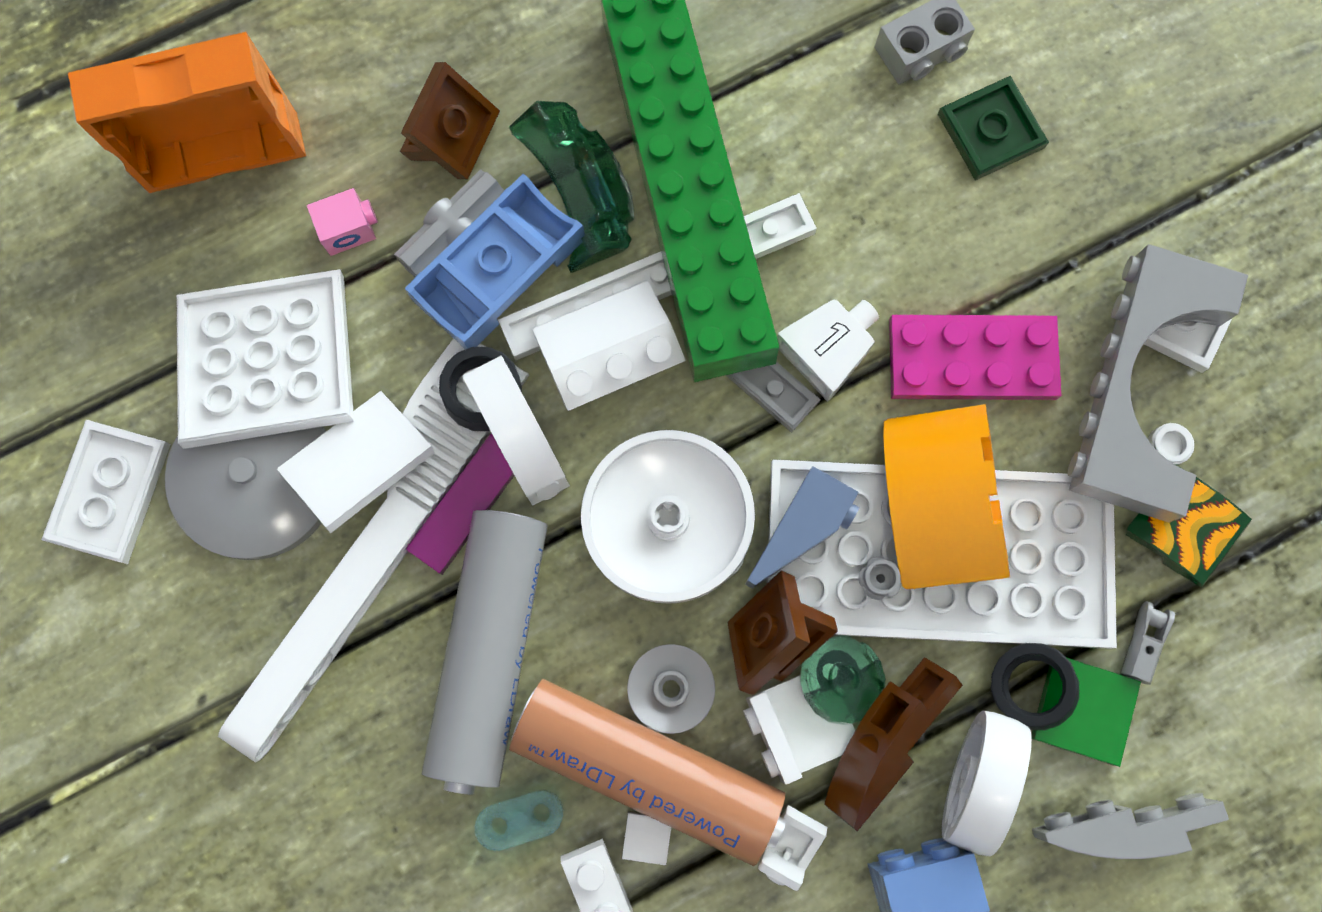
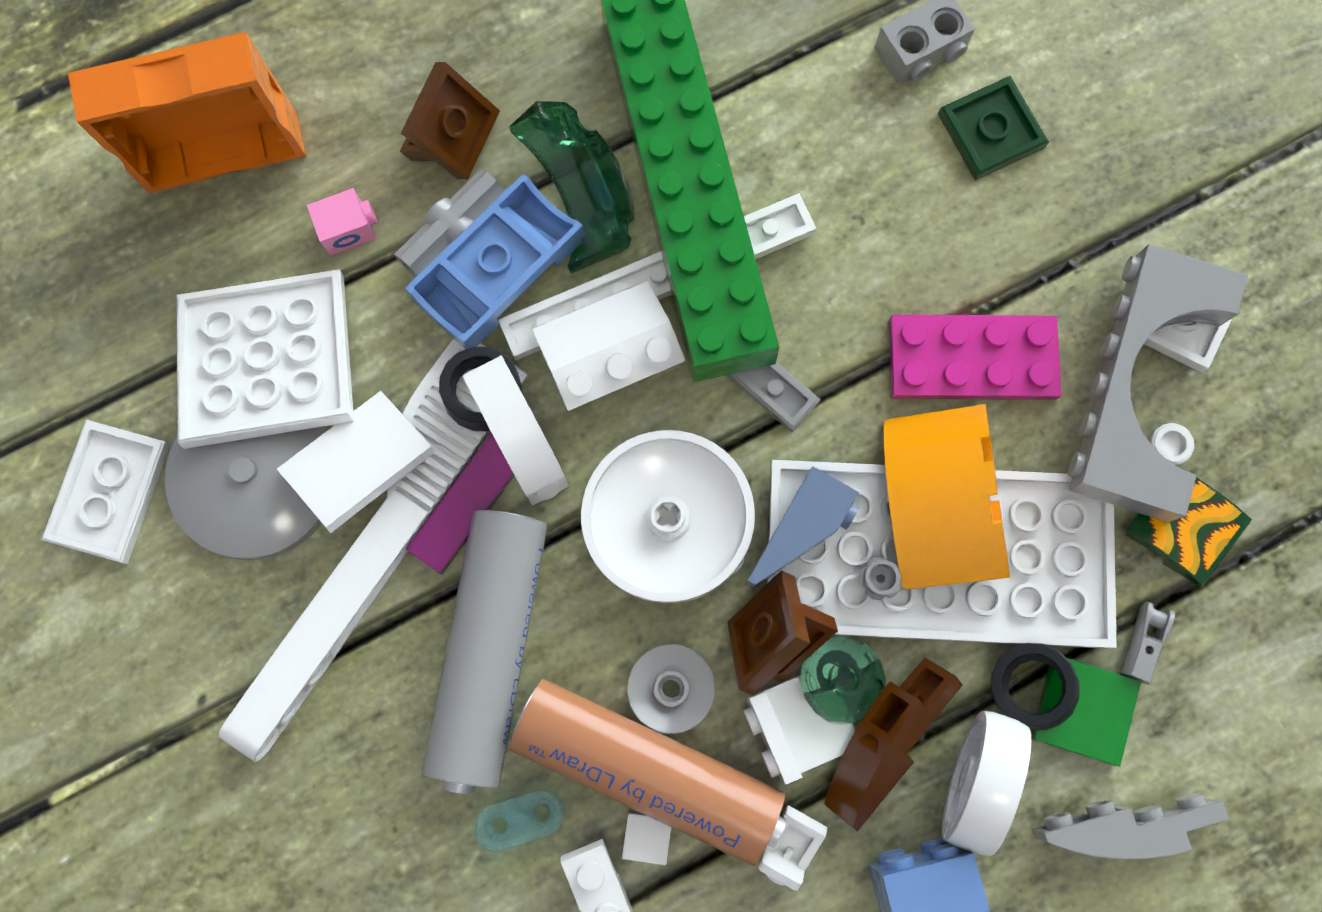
white torso [777,299,879,402] -> none

